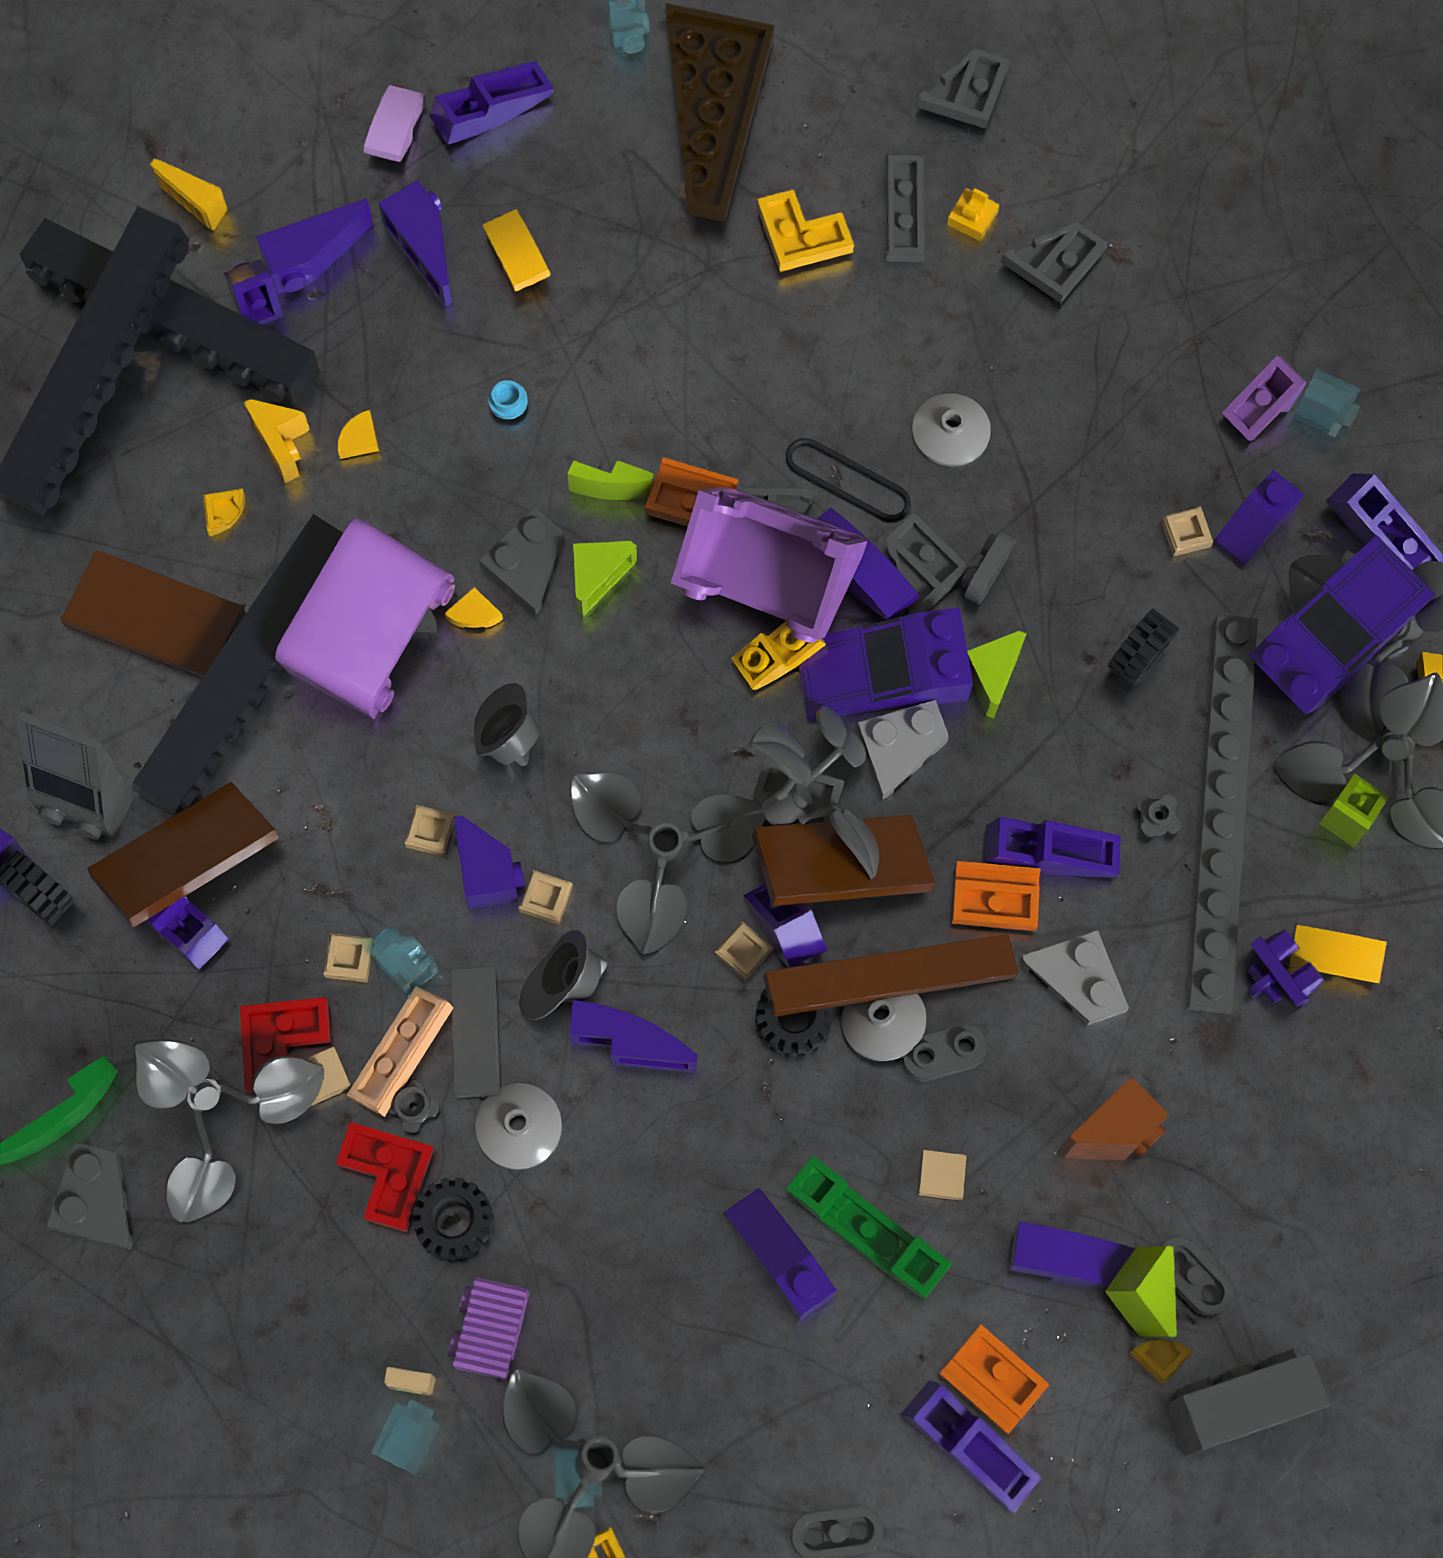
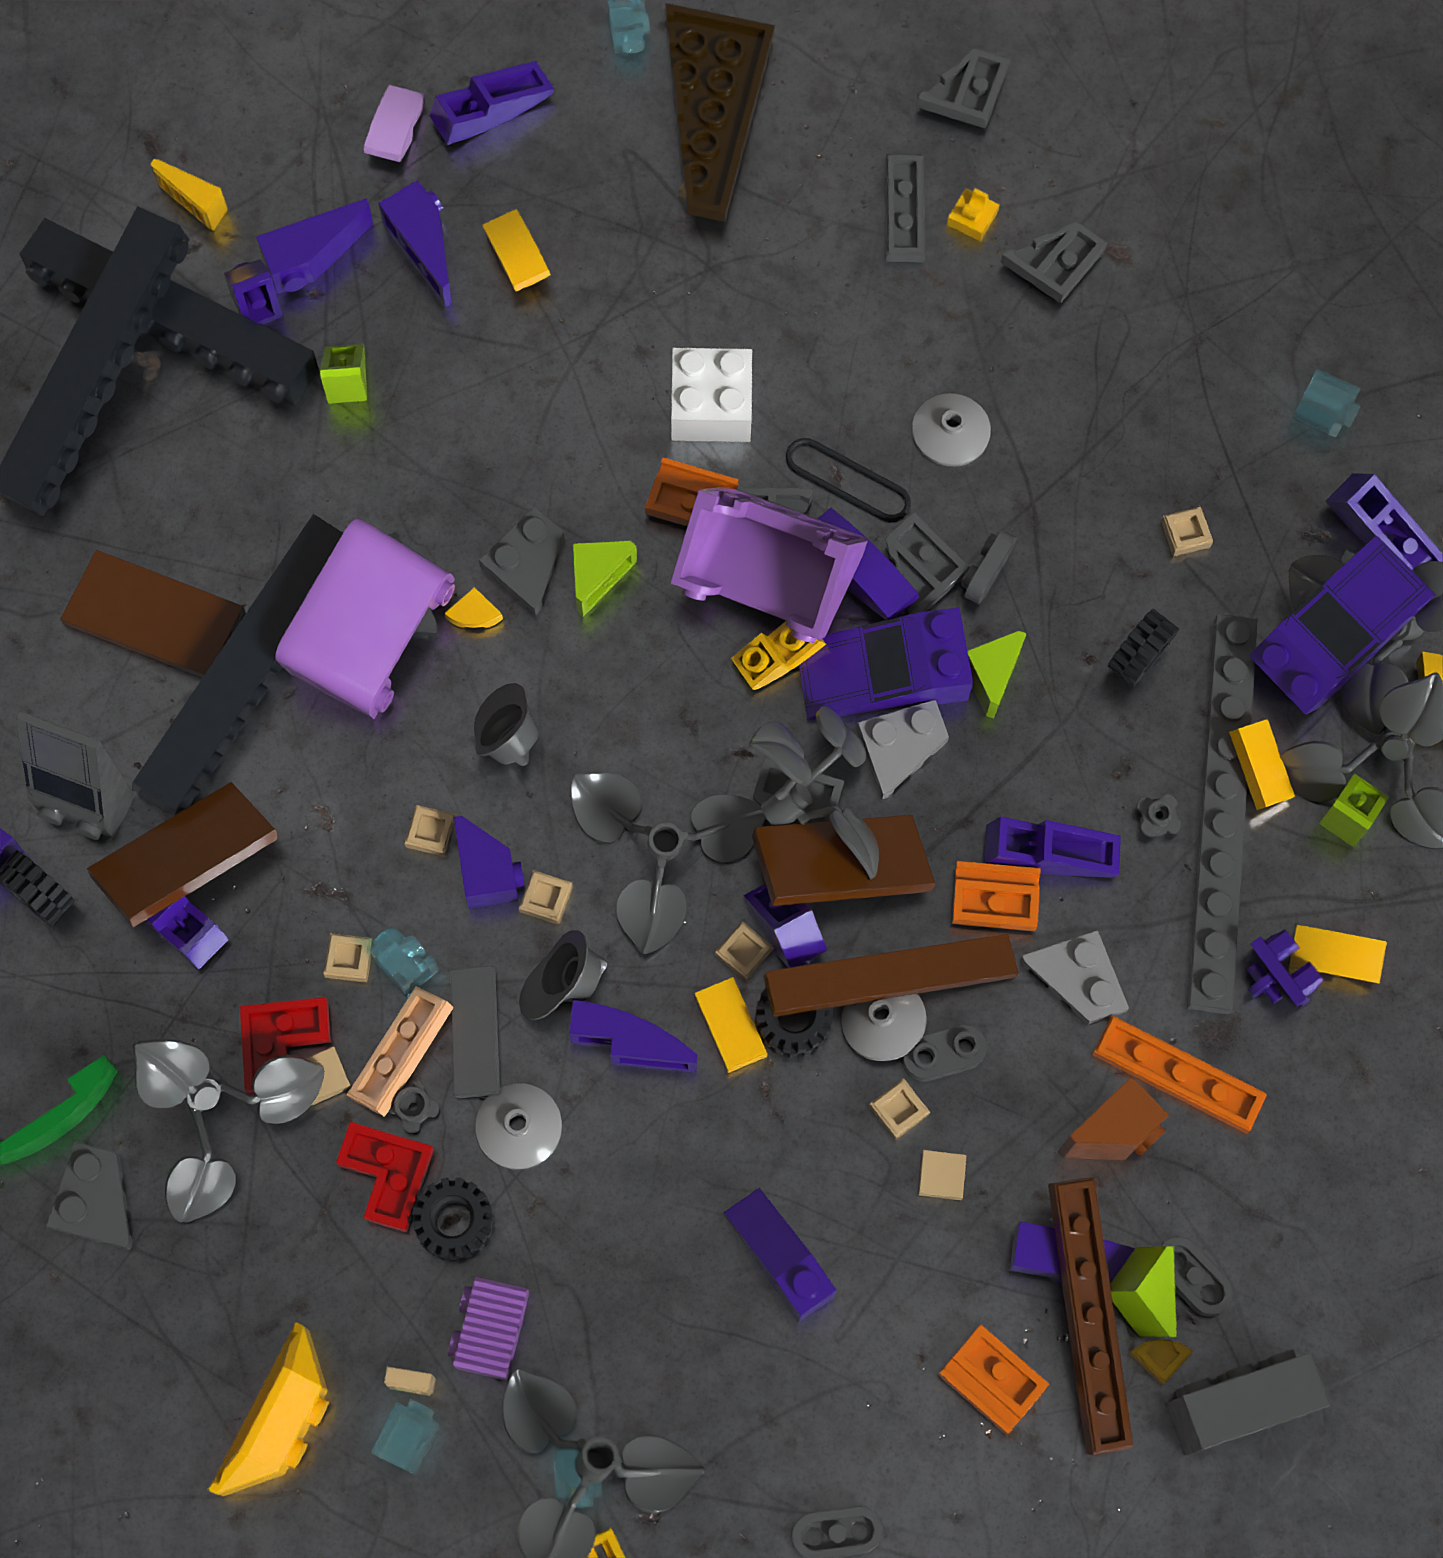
yellow tile [203,488,245,536] -> none
yellow slope [244,399,309,483] -> none
yellow tile [338,410,379,459] -> none
medium azure plate [488,380,528,419] -> none
lime slope [568,460,654,500] -> none
yellow plate [757,189,854,272] -> none
green slope [786,1155,952,1299] -> none
dark purple slope [901,1380,1042,1513] -> none
dark purple slope [1213,469,1305,568] -> none
medium lavender slope [1222,355,1307,441] -> none
none -> yellow wedge [208,1322,329,1496]
none -> lime slope [320,344,367,404]
none -> white brick [671,348,752,442]
none -> yellow tile [694,977,768,1073]
none -> tan tile [869,1078,930,1140]
none -> reddish brown tile [1048,1177,1134,1455]
none -> orange tile [1092,1015,1267,1134]
none -> yellow tile [1229,719,1295,810]

